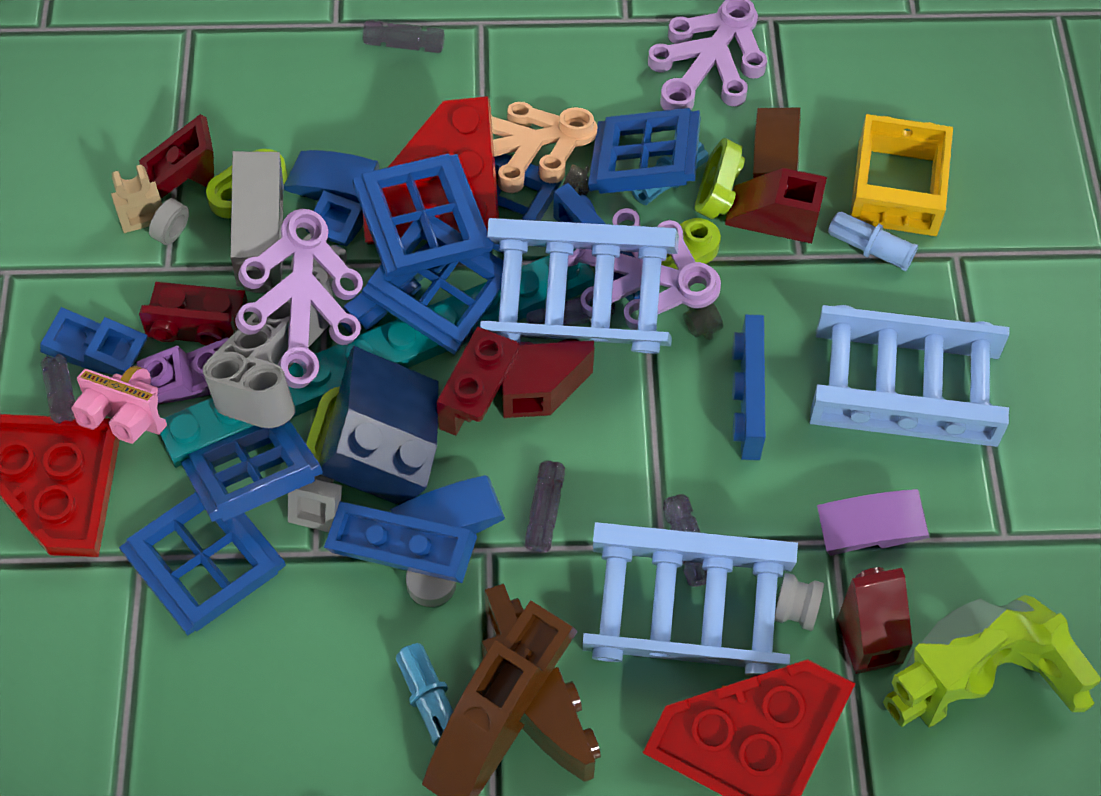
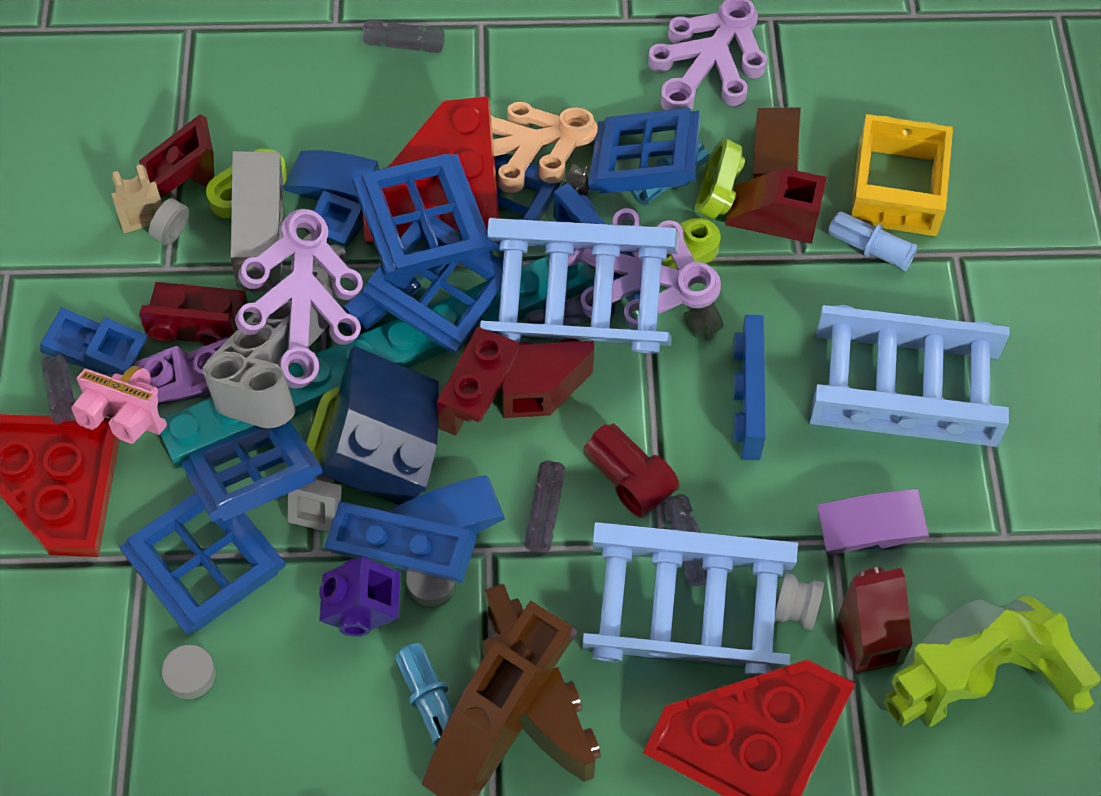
none -> light grey tile [162,645,216,699]
none -> dark purple brick [319,557,400,637]
none -> dark red piece [583,423,680,518]

